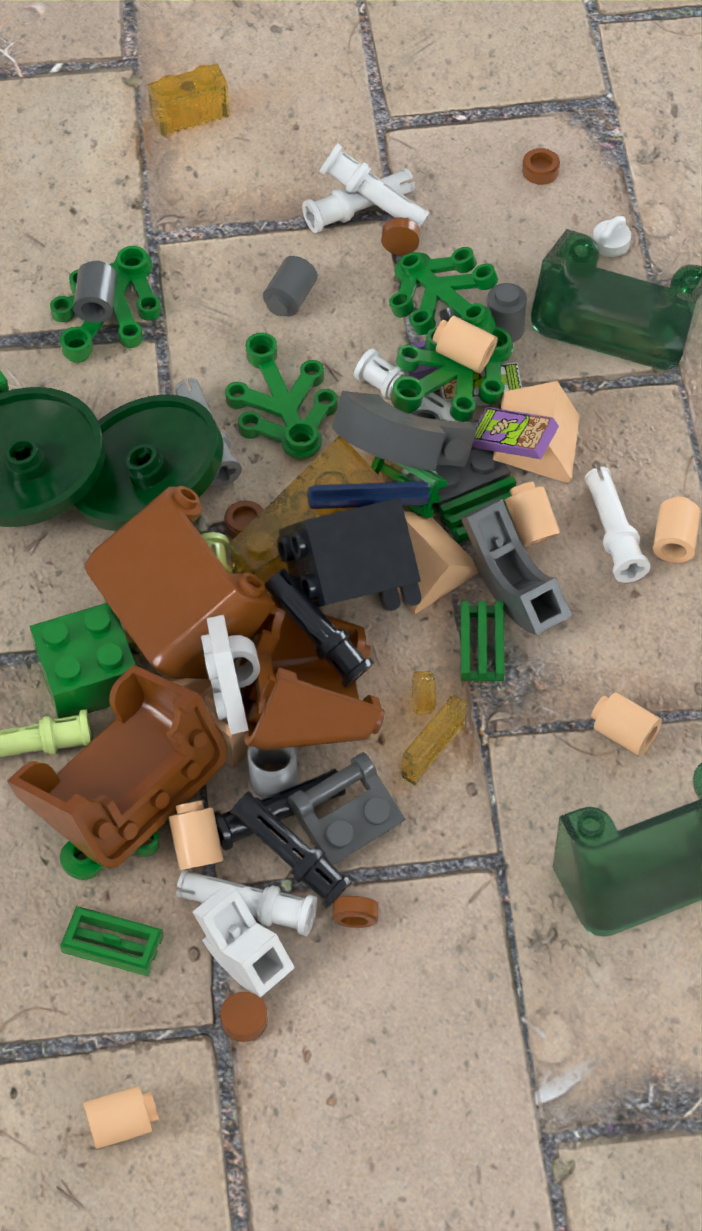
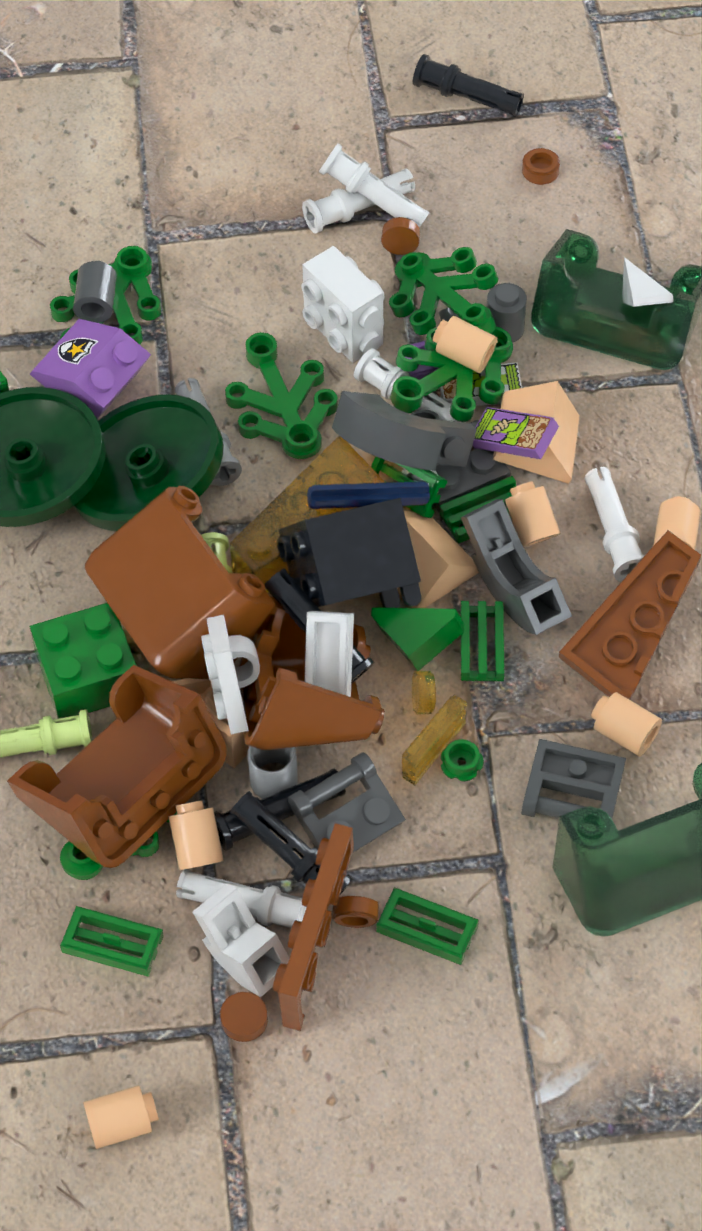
clear yellow brick [147,63,230,136] -> none
dark orange tile [224,500,266,542] -> none
dark grey brick [263,256,318,317] -> none
white tile [592,215,631,257] -> none
none -> medium lavender slope [30,319,151,419]
none -> dark orange wing [273,823,354,1031]
none -> white brick [301,246,385,363]
none -> white tile [305,611,354,697]
none -> green slope [371,608,465,671]
none -> green tile [376,887,479,965]
none -> black pin [412,54,524,117]
none -> green plate [440,739,484,782]
none -> dark grey plate [521,739,626,834]
none -> dark orange wing [559,530,701,700]
none -> white slope [622,257,673,307]

